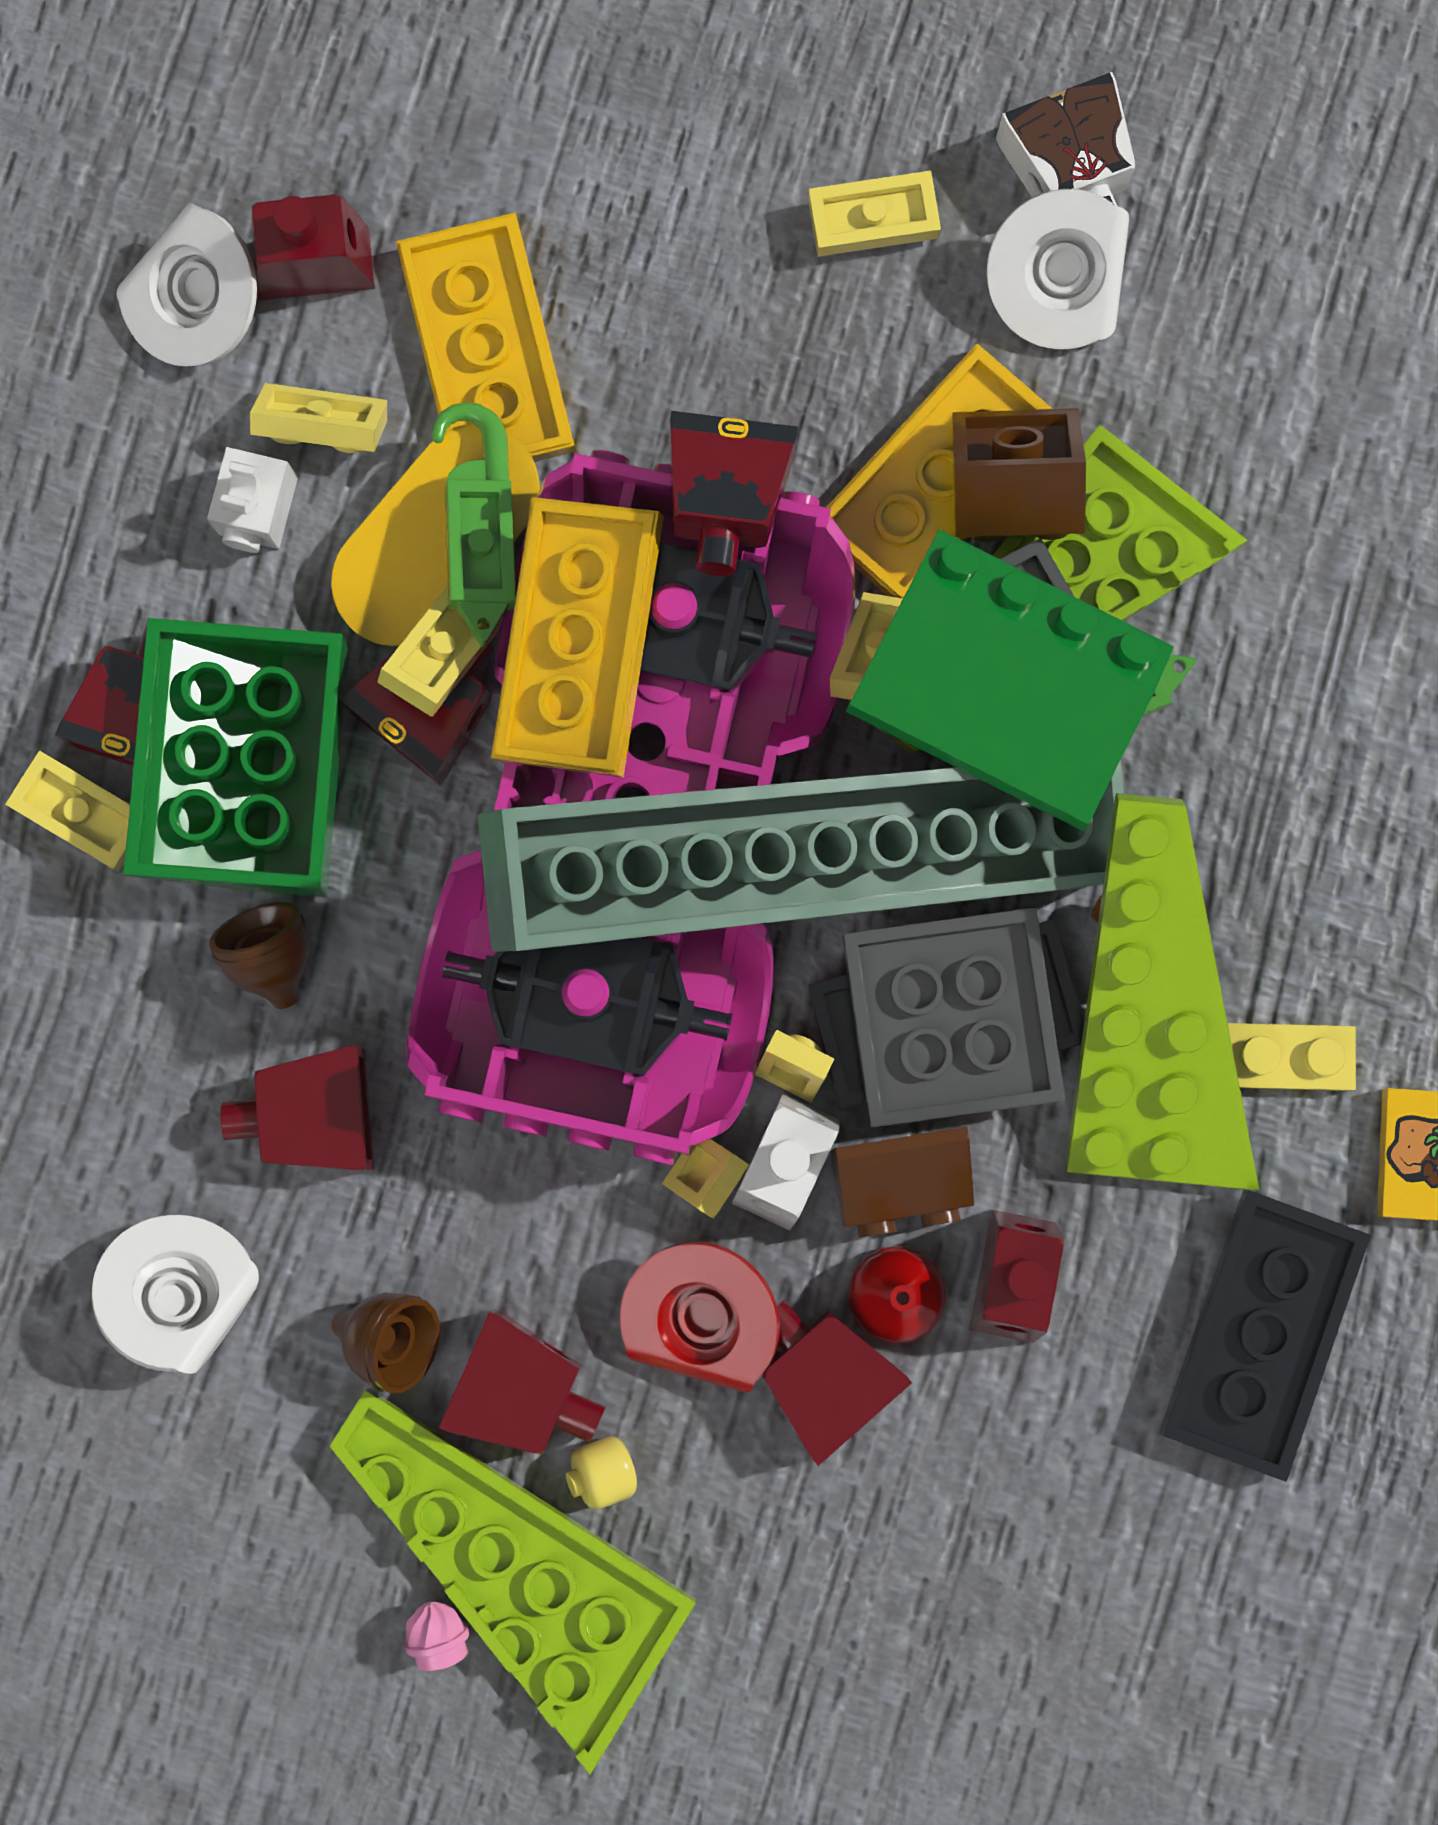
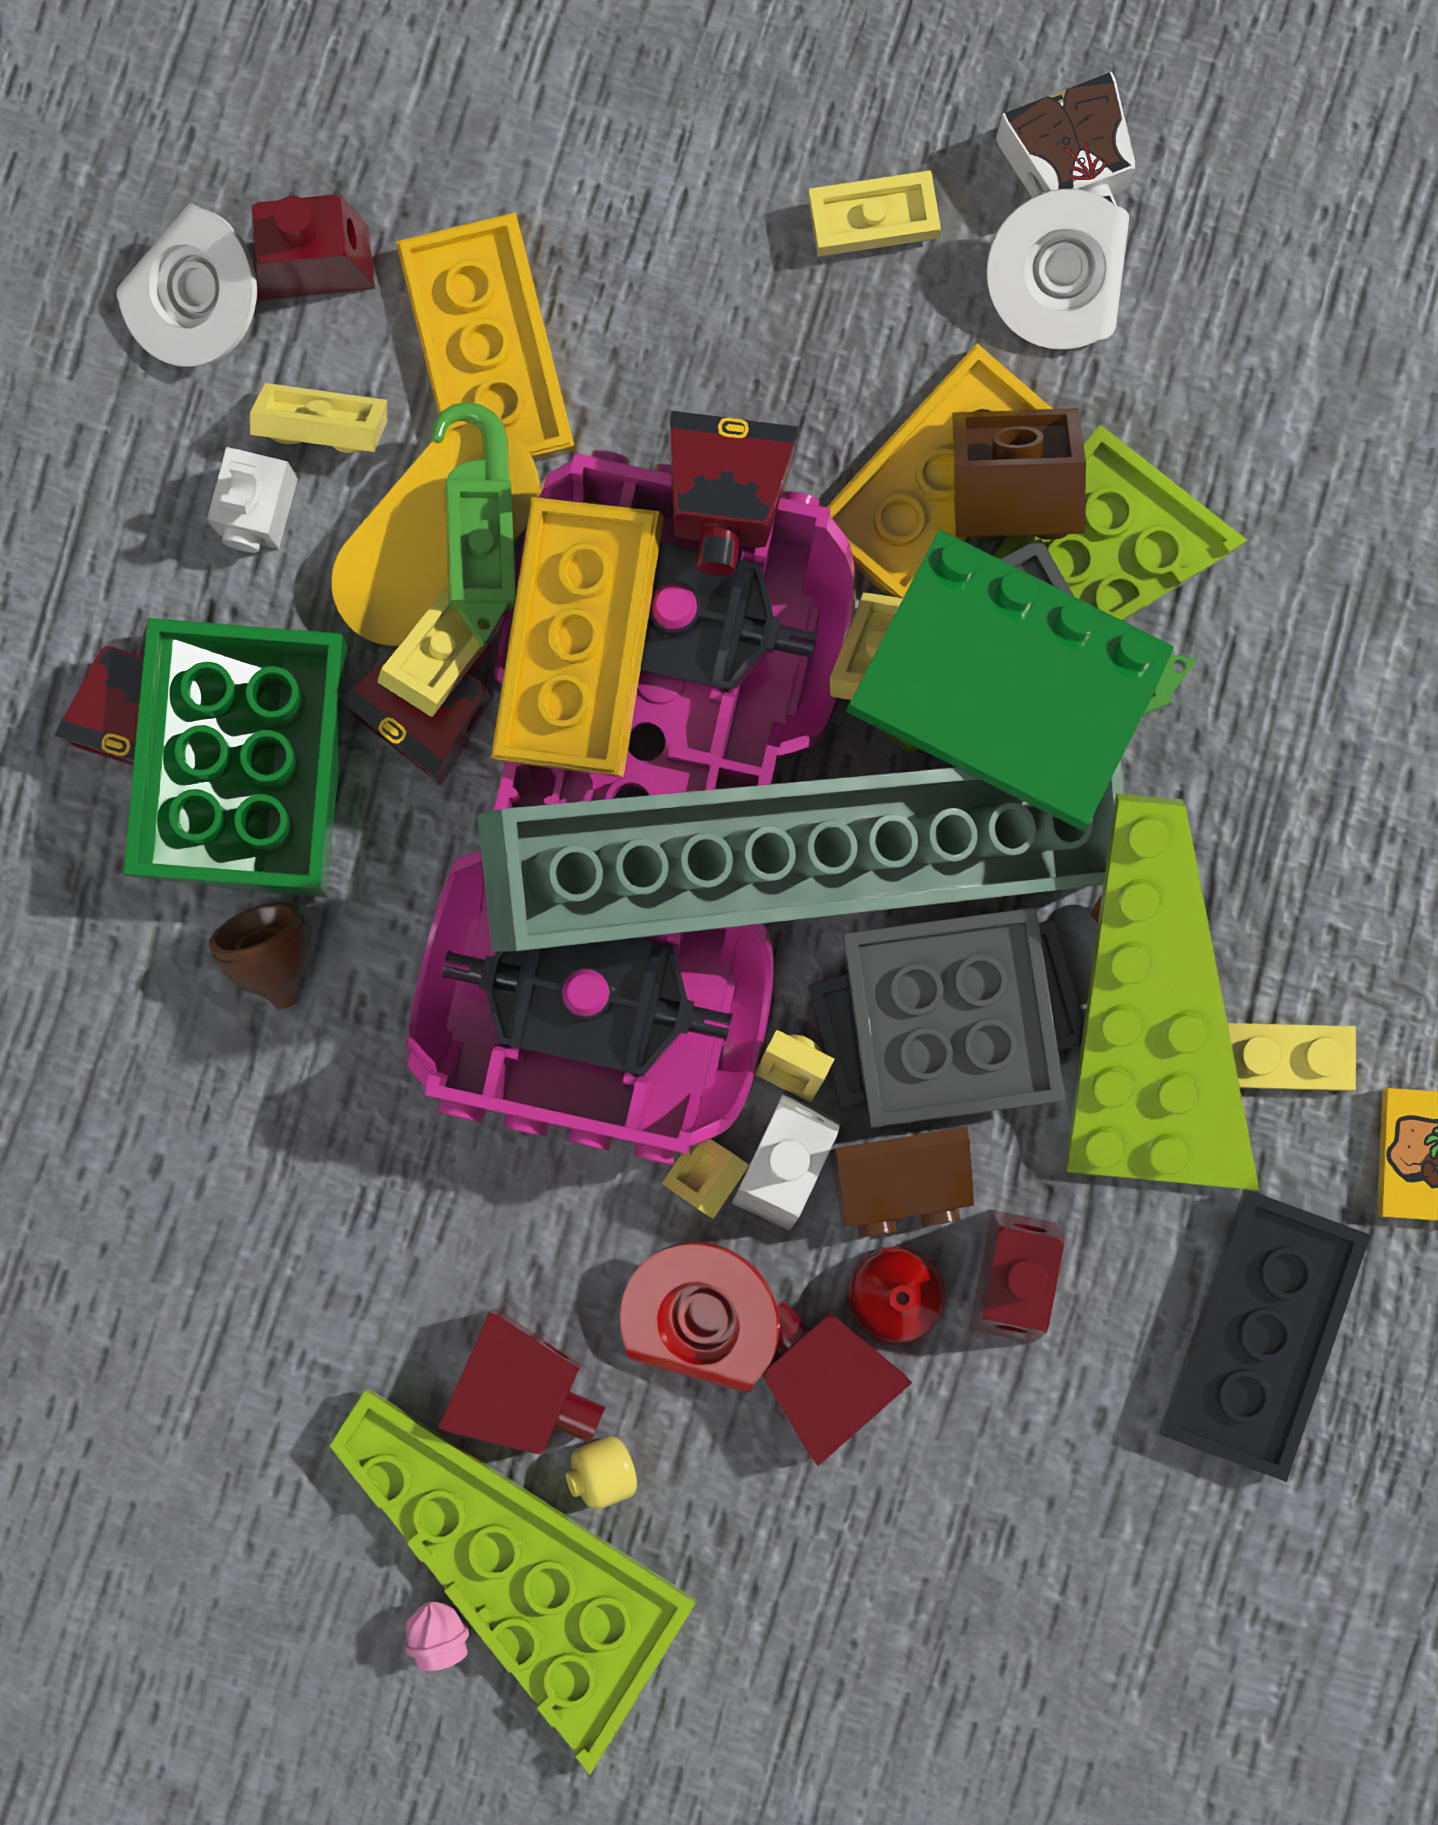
light yellow plate [5,750,130,872] -> none
white hat [92,1215,259,1374] -> none
dark red torso [220,1046,374,1171] -> none
reddish brown helmet [332,1292,440,1394] -> none

